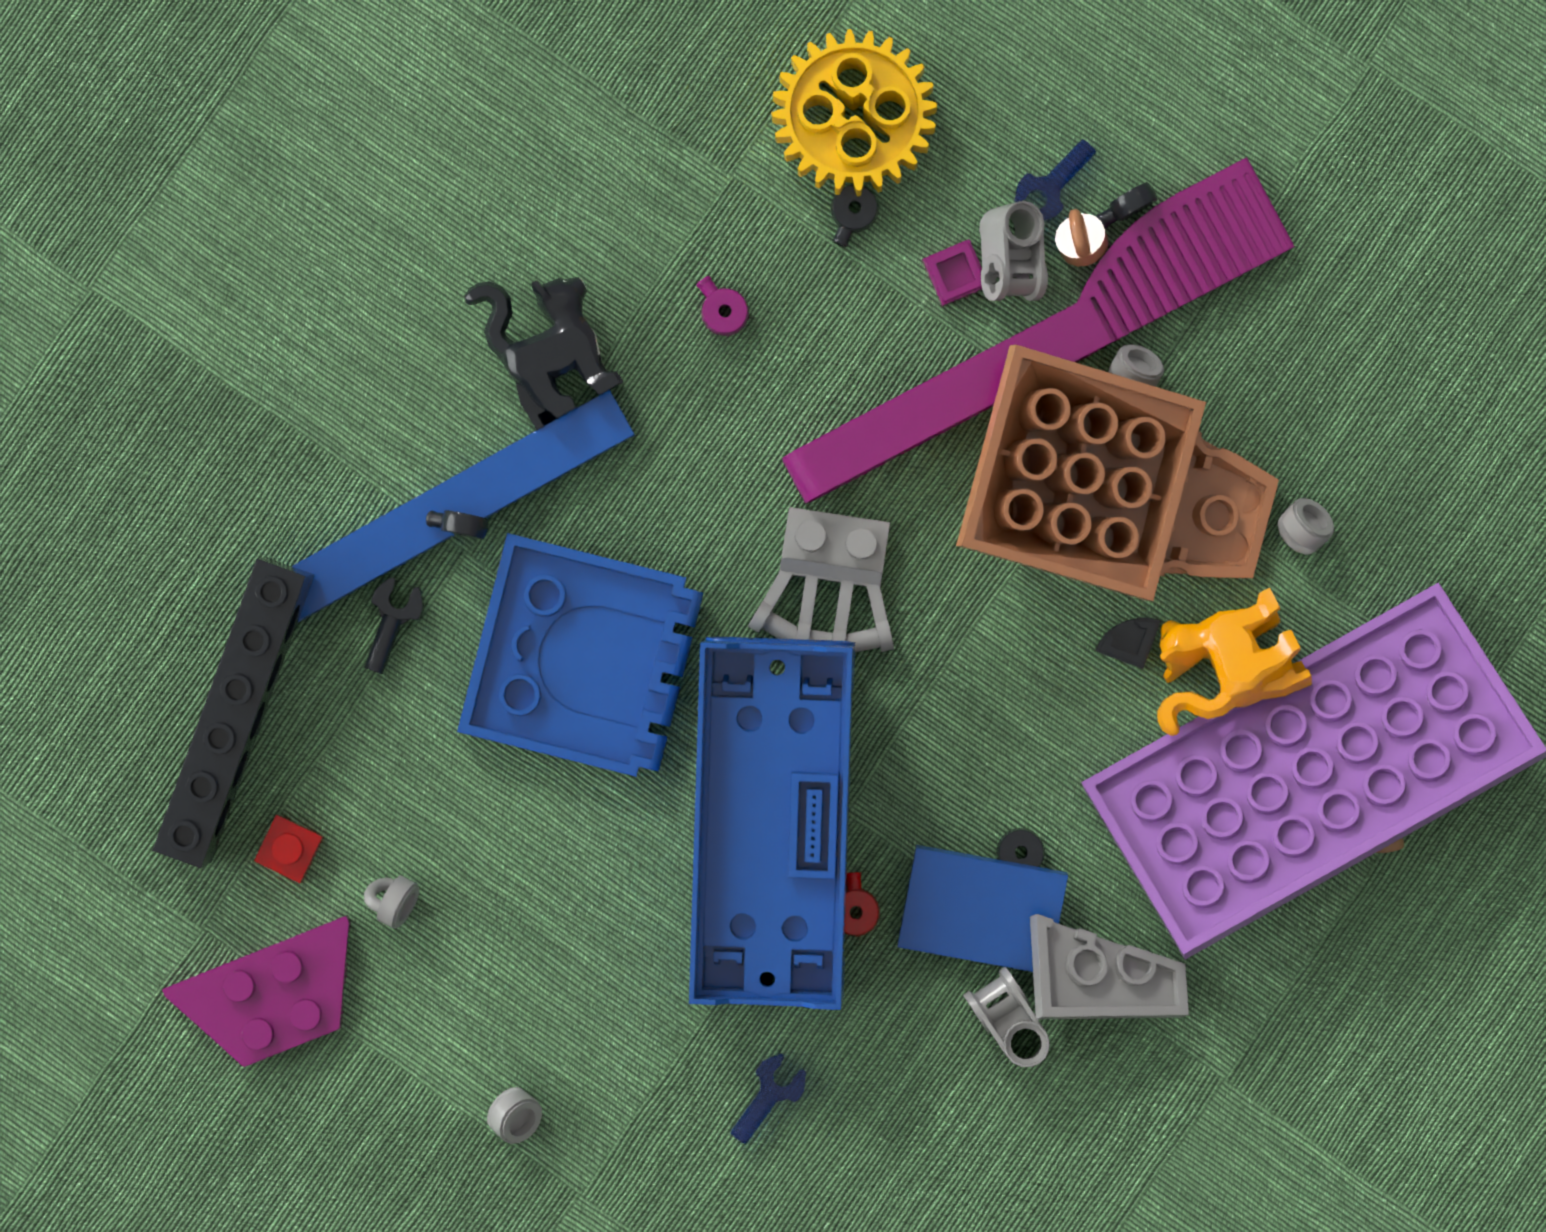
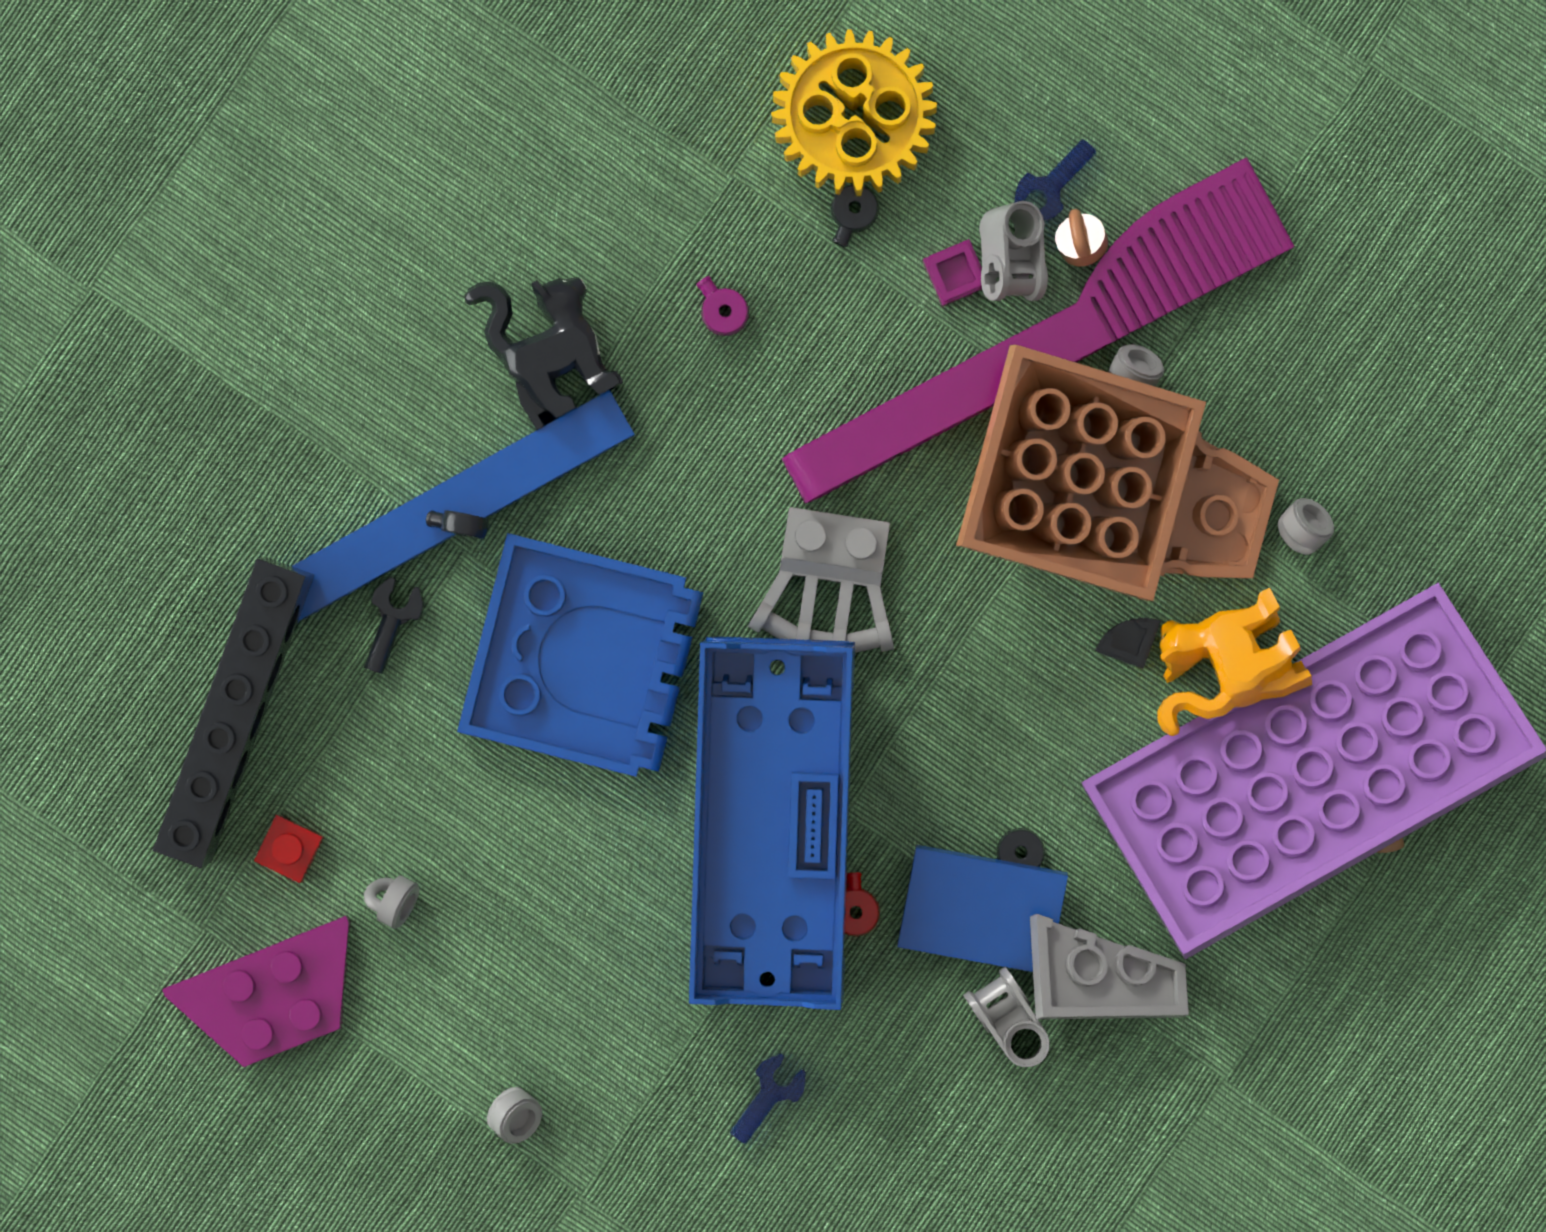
black piece [1096,182,1158,229] -> none

